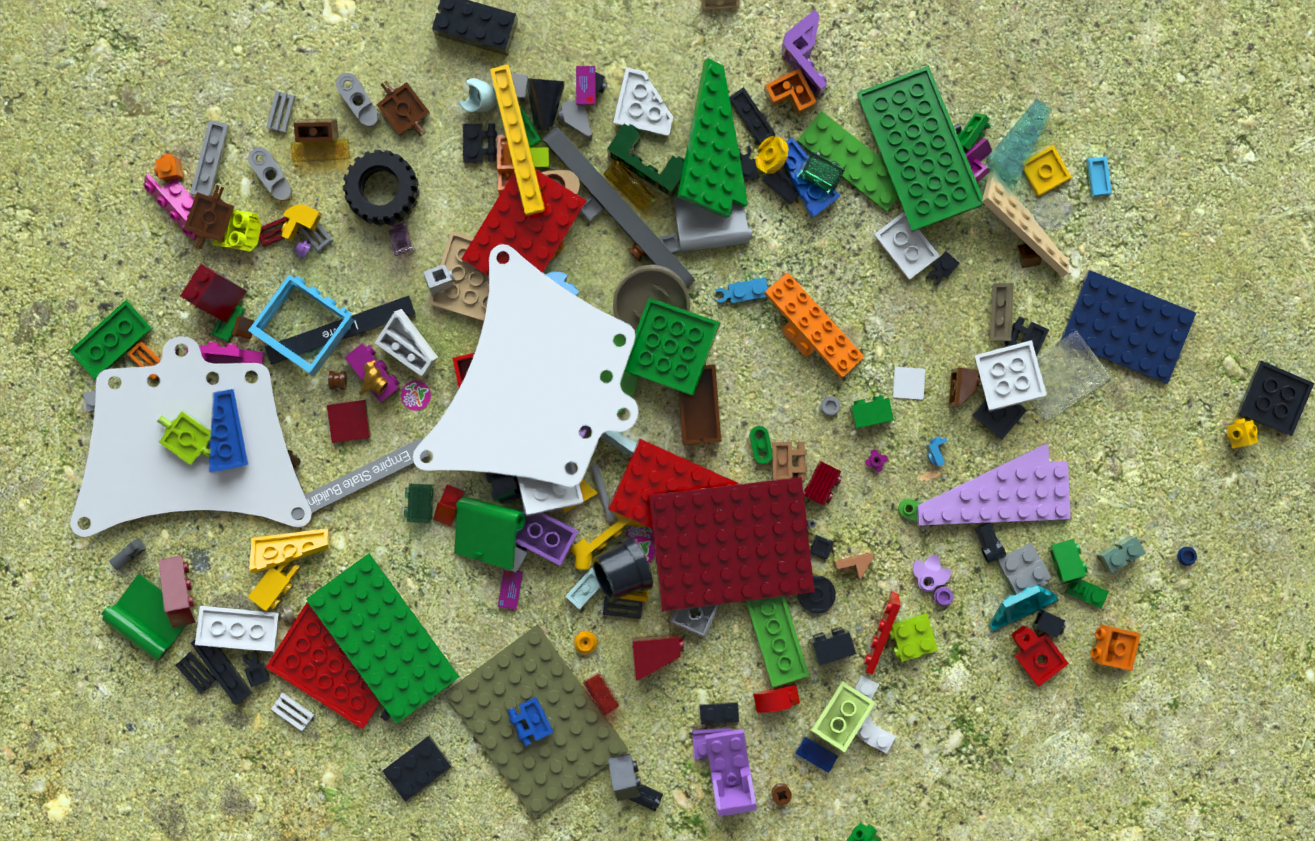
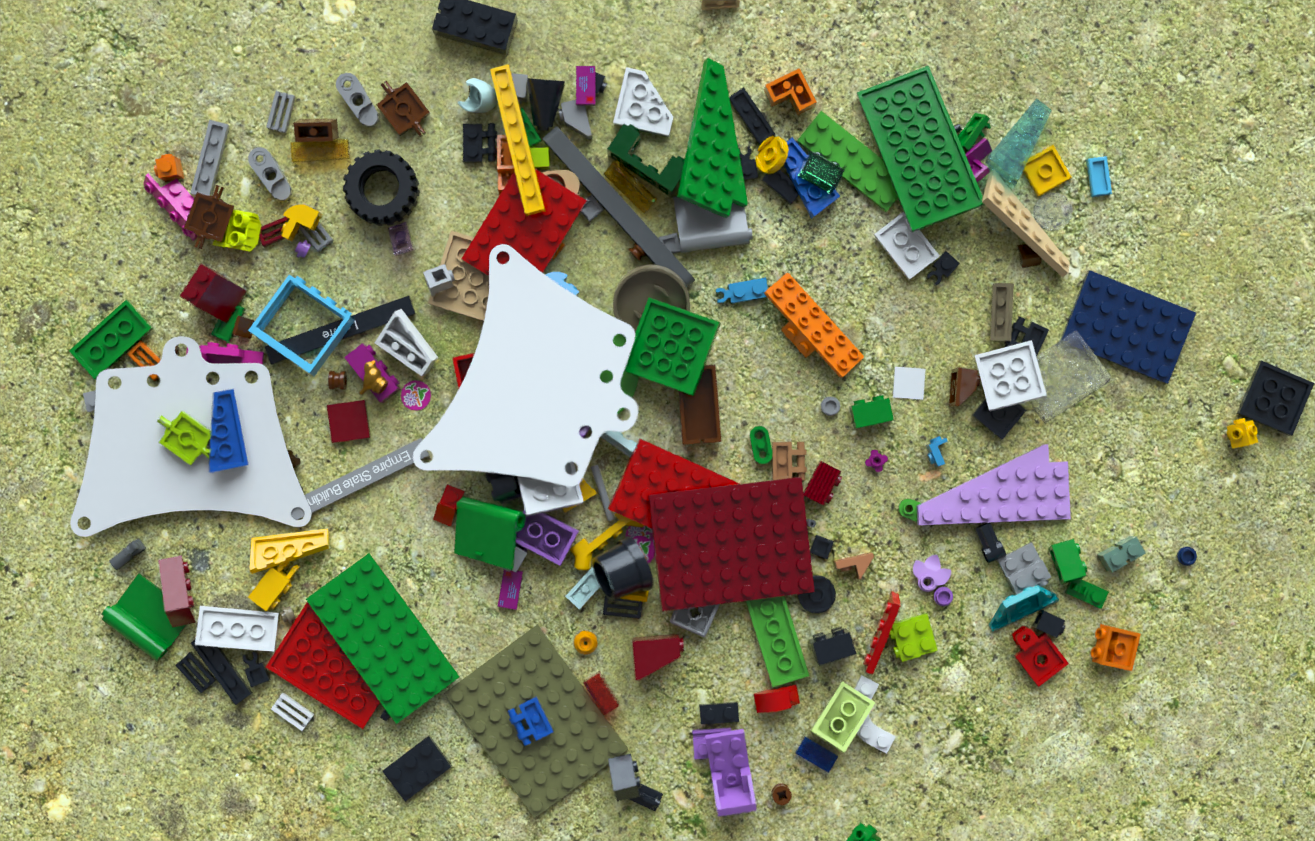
clear green brick [404,483,434,523] -> none
medium lavender bracket [781,10,827,98] -> none

